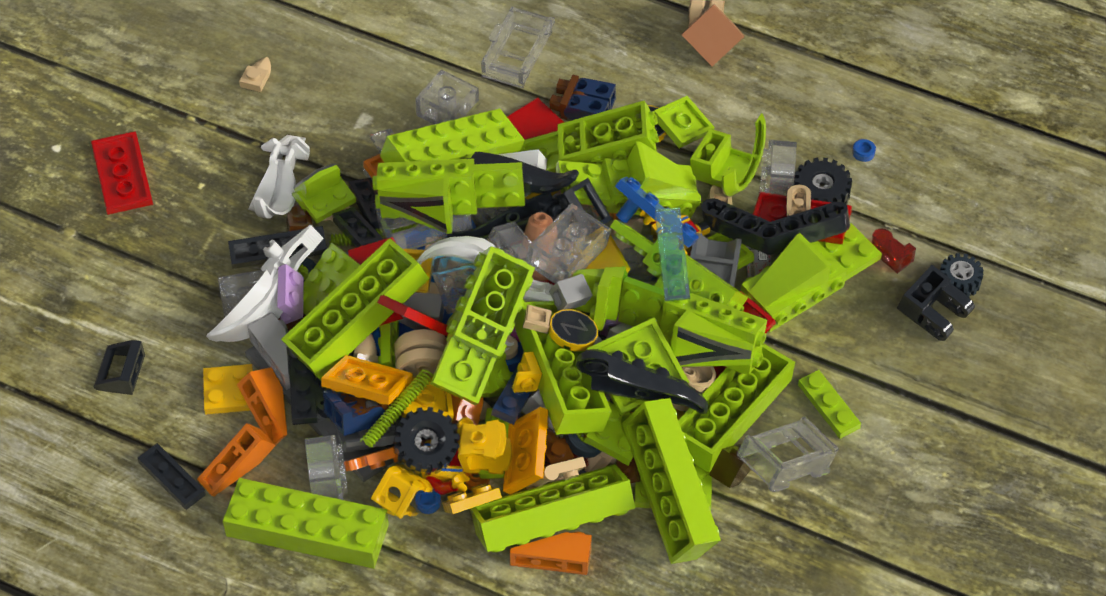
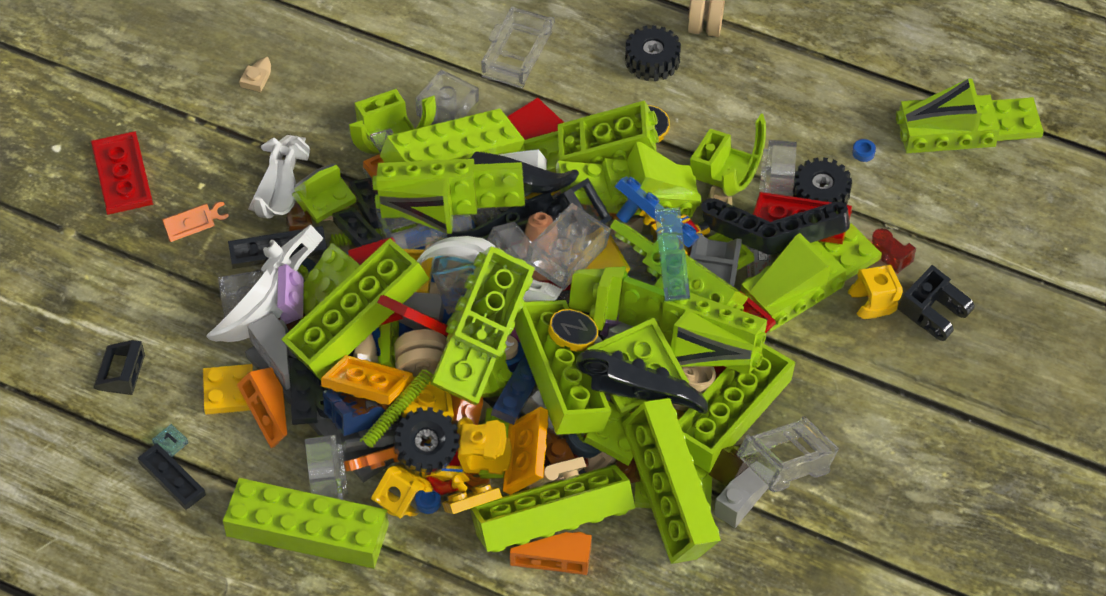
orange slope [197,423,276,497] -> none
yellow bracket [512,352,542,393] -> none
tan tile [523,304,551,334] -> none
dark blue hips [549,75,616,120] -> none
light grey panel [549,274,593,311] -> none
lime plate [654,96,715,149] -> none
nougat tile [682,3,745,66] -> none
tan plate [787,185,811,217] -> none
lime plate [798,370,861,439] -> none
black wheel [940,253,984,298] -> none
none -> clear light blue tile [152,424,188,457]
none -> orange plate [161,202,229,242]
none -> lime piece [349,89,436,155]
none -> black bush [625,25,681,81]
none -> light grey slope [714,460,779,528]
none -> yellow piece [848,265,903,319]
none -> lime wedge [896,78,1044,154]

